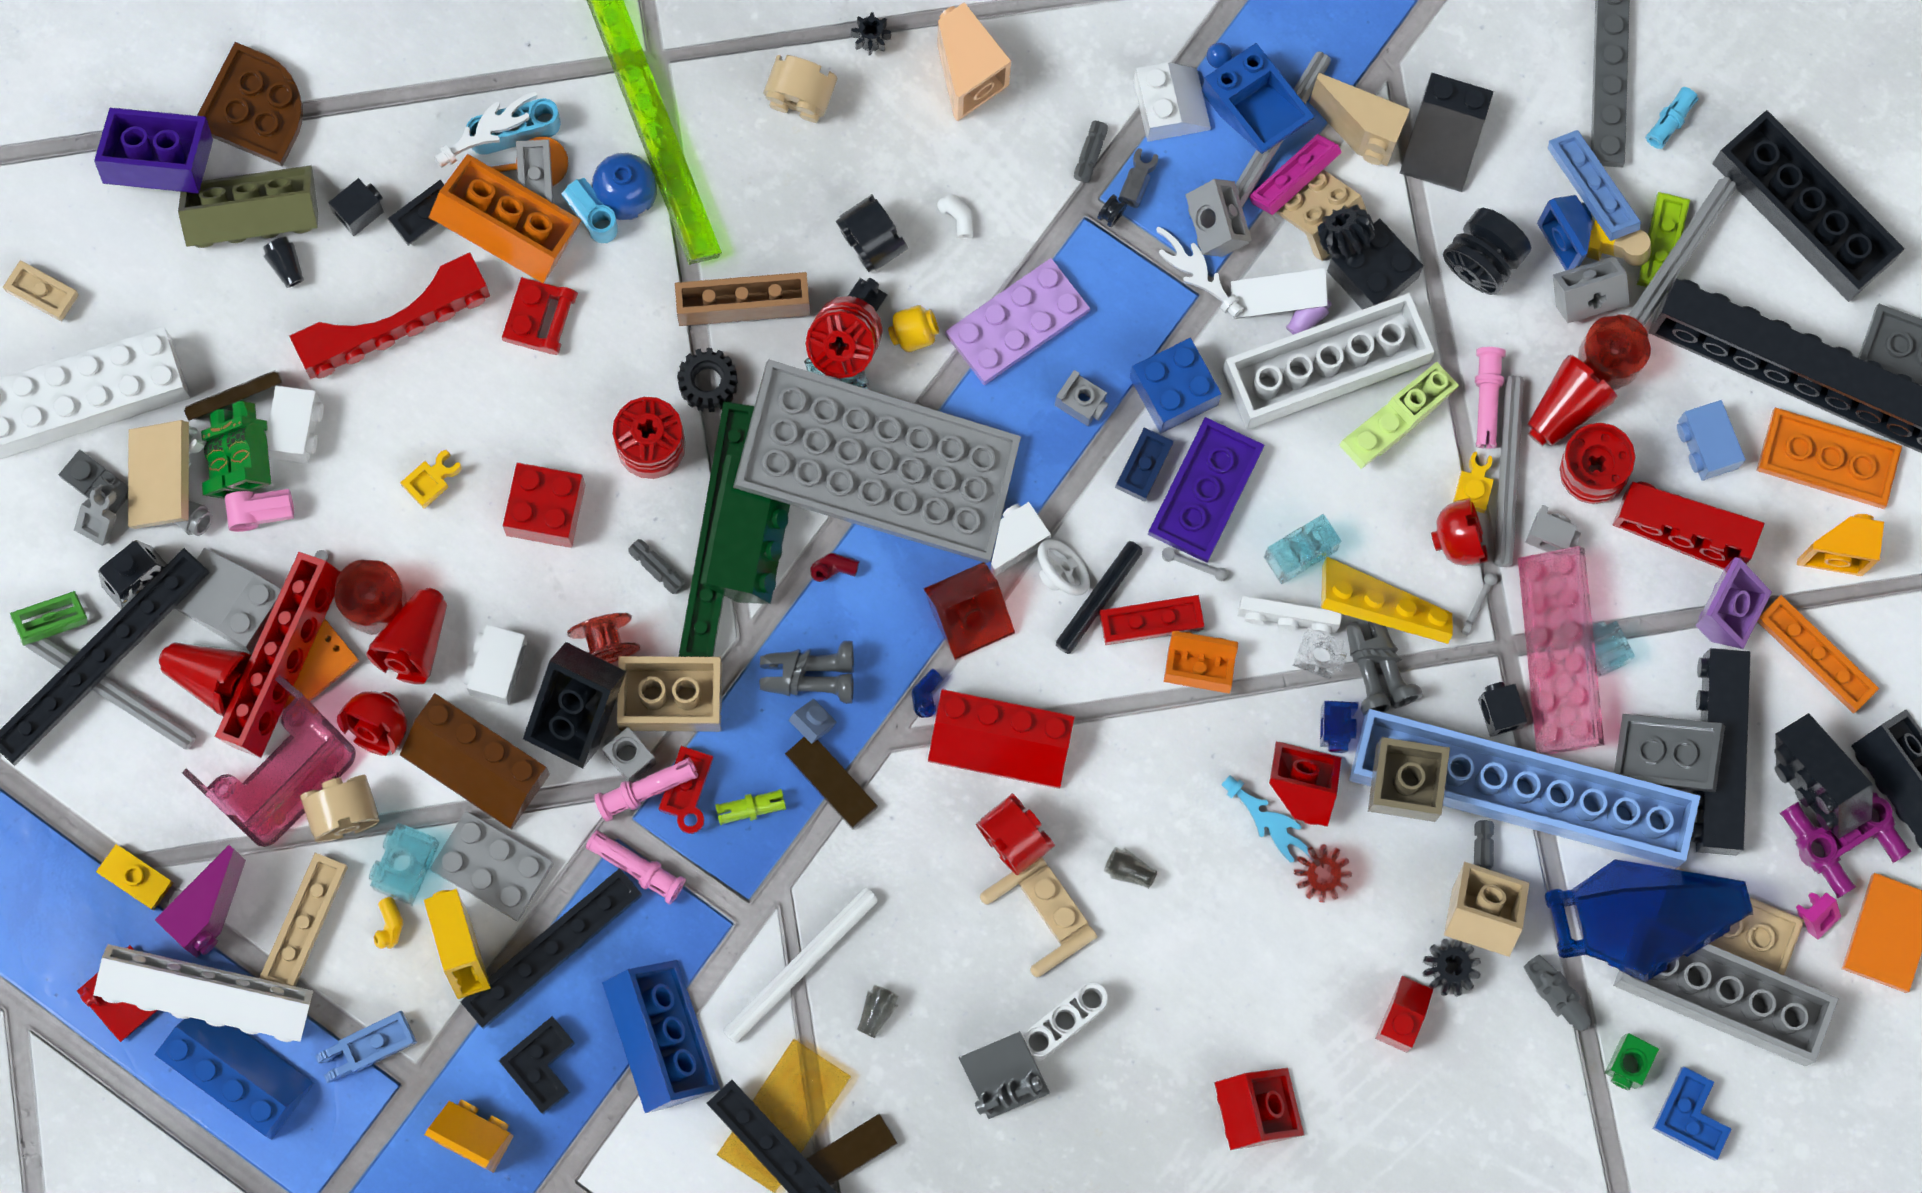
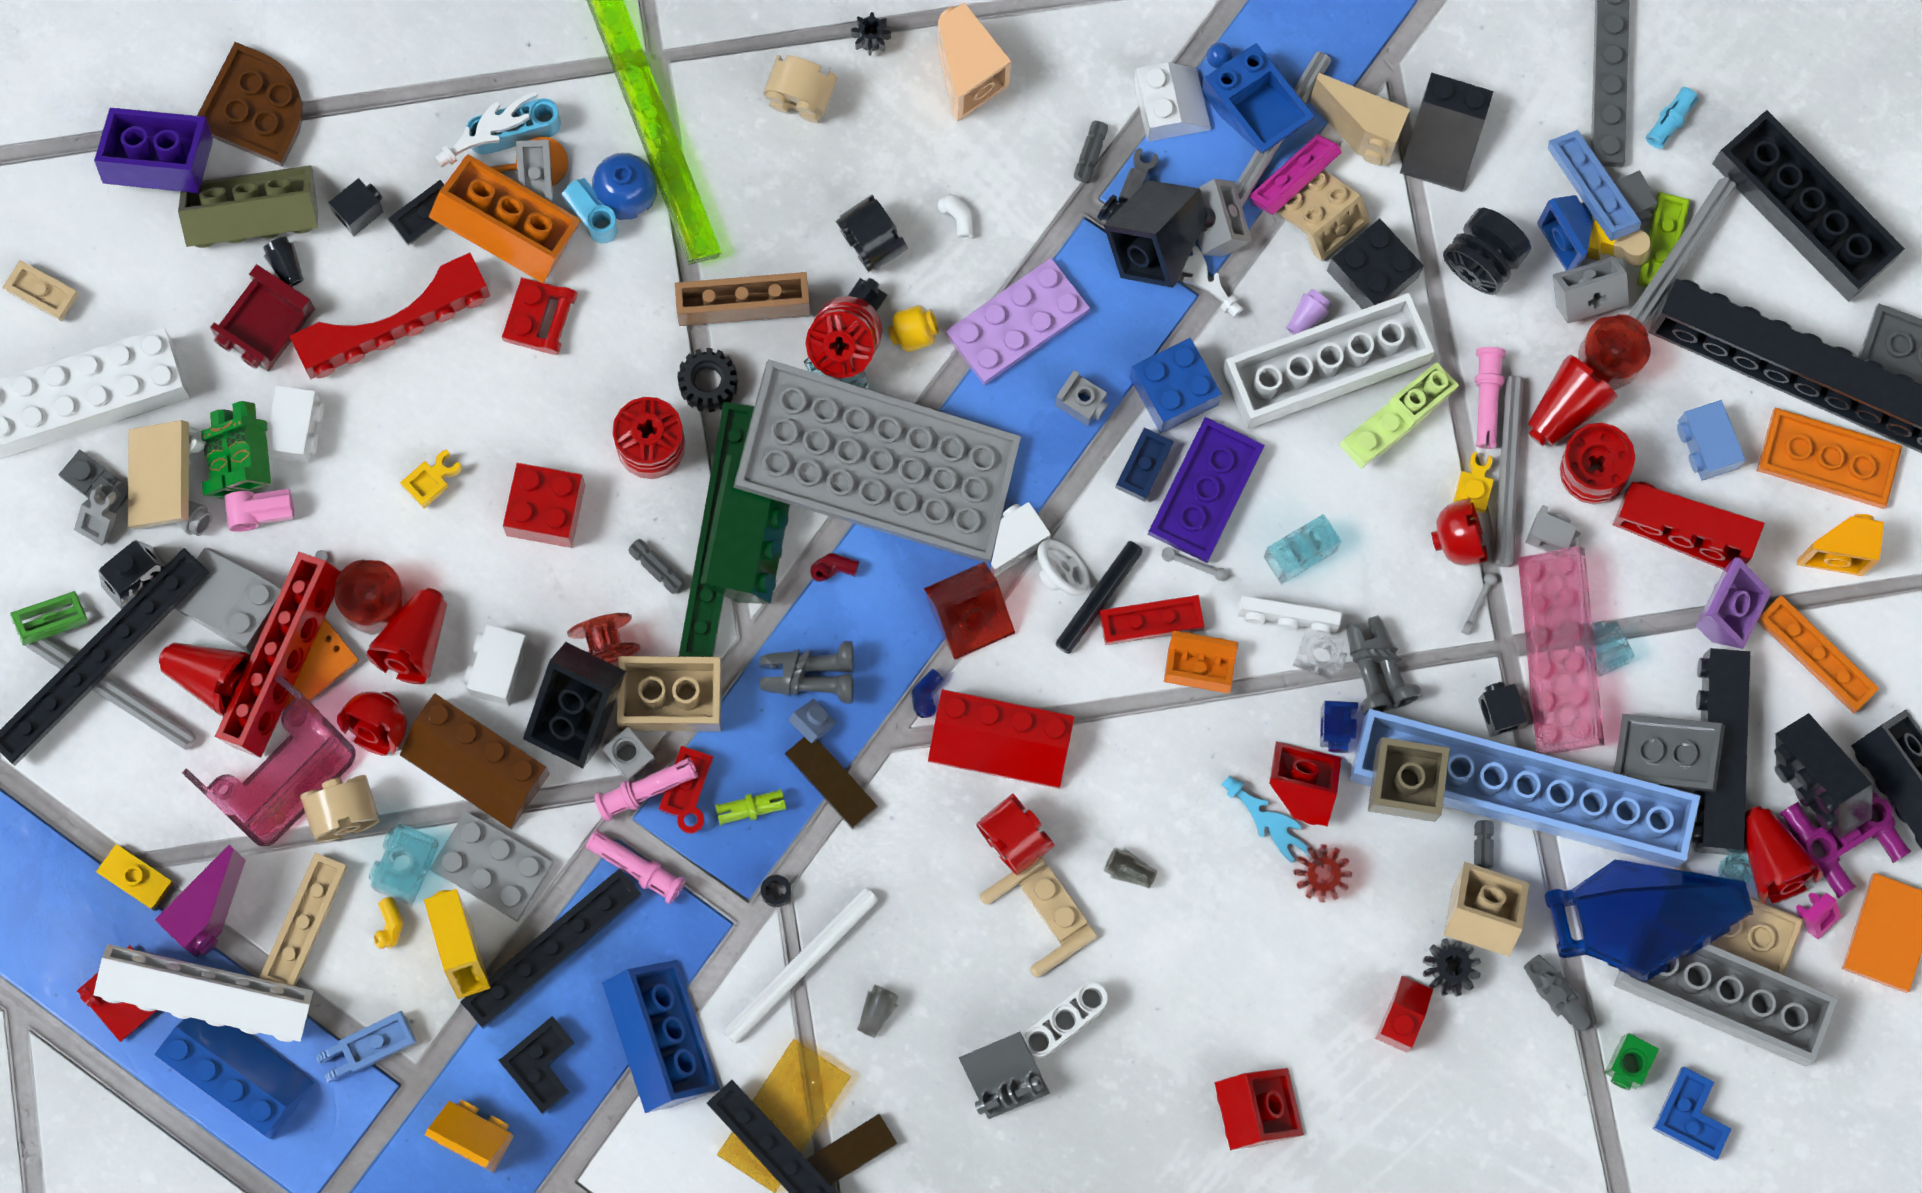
dark brown tile [184,370,282,421] -> none
white sticker [1231,268,1328,319] -> none
black gear [1317,205,1375,259] -> none
yellow wing [1321,556,1453,644] -> none
none -> dark red panel [210,264,315,372]
none -> black bush [761,875,791,907]
none -> black slope [1104,180,1208,288]
none -> dark grey brick [1614,170,1658,224]
none -> clear light blue plate [1718,854,1752,888]
none -> red cone [1744,806,1823,904]

